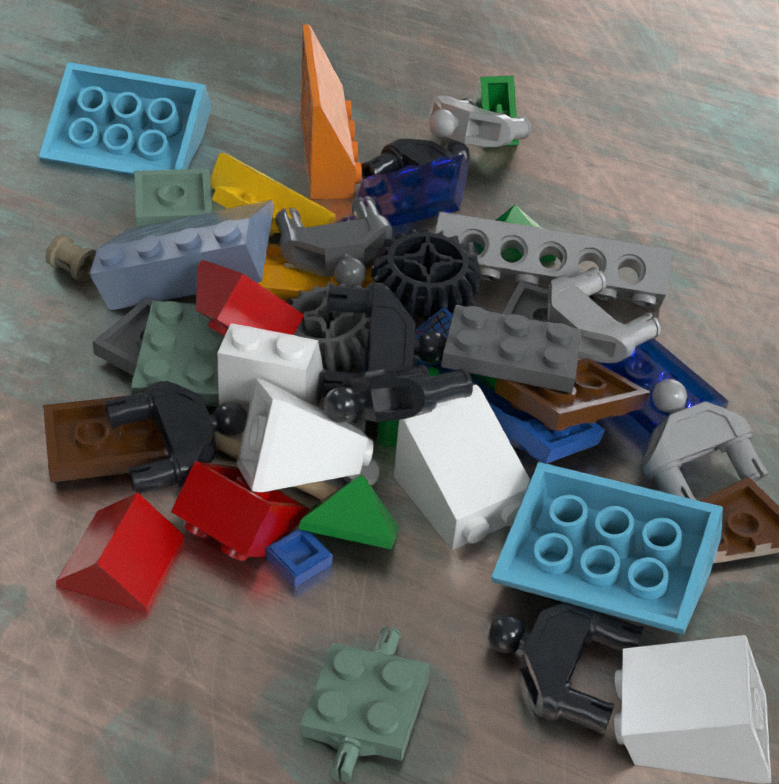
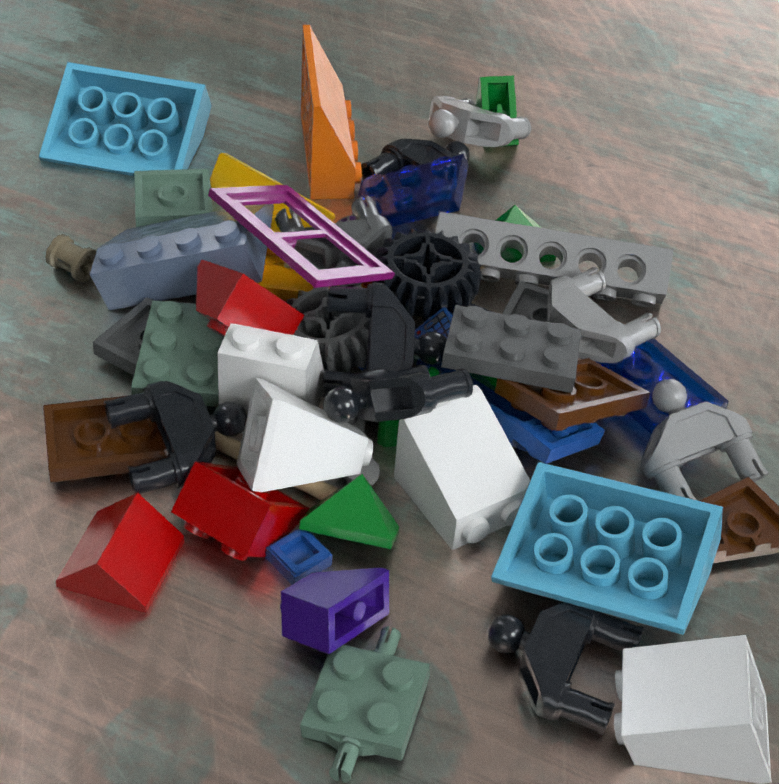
none -> magenta door [208,185,395,288]
none -> dark purple slope [280,568,389,654]

